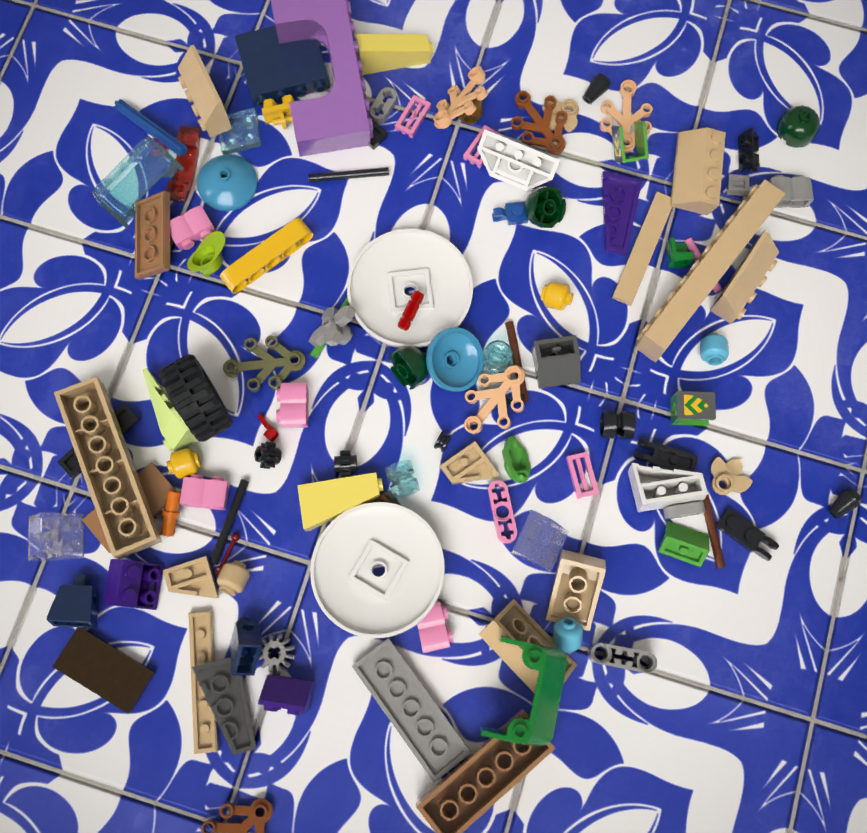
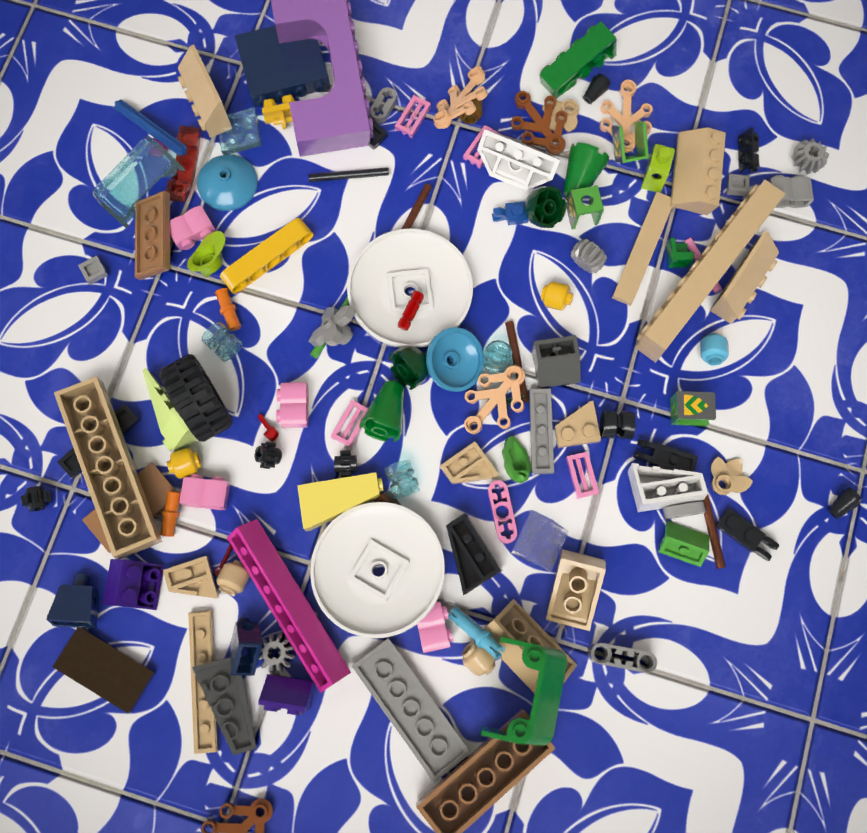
clear slope [28,512,84,561] -> none
black bar [209,479,249,565] -> none
olive plant [223,335,306,392] -> none
light yellow slope [356,34,434,75] -> none
black bush [434,431,452,453] -> none
medium azure head [553,617,583,653] -> none
dark purple wing [601,171,642,256] -> none
dark green cylinder [776,105,820,148] -> none
none -> black gear [21,486,52,512]
none -> light grey plate [78,256,108,285]
none -> clear light blue wheel [201,322,242,362]
none -> orange pin [215,288,242,331]
none -> dark pink brick [227,519,351,693]
none -> bright pink tile [331,400,368,448]
none -> green cone [359,380,404,442]
none -> copper bar [402,183,432,229]
none -> black wedge [446,513,503,595]
none -> medium azure pin [448,607,505,659]
none -> tan head [462,641,496,676]
none -> light grey plate [529,389,554,475]
none -> green wedge [539,21,617,99]
none -> tan wing [554,401,601,448]
none -> green cone [563,142,609,201]
none -> bright green piece [566,185,604,229]
none -> light grey gear [571,239,607,274]
none -> lime torso [641,144,675,193]
none -> light grey gear [792,138,829,175]

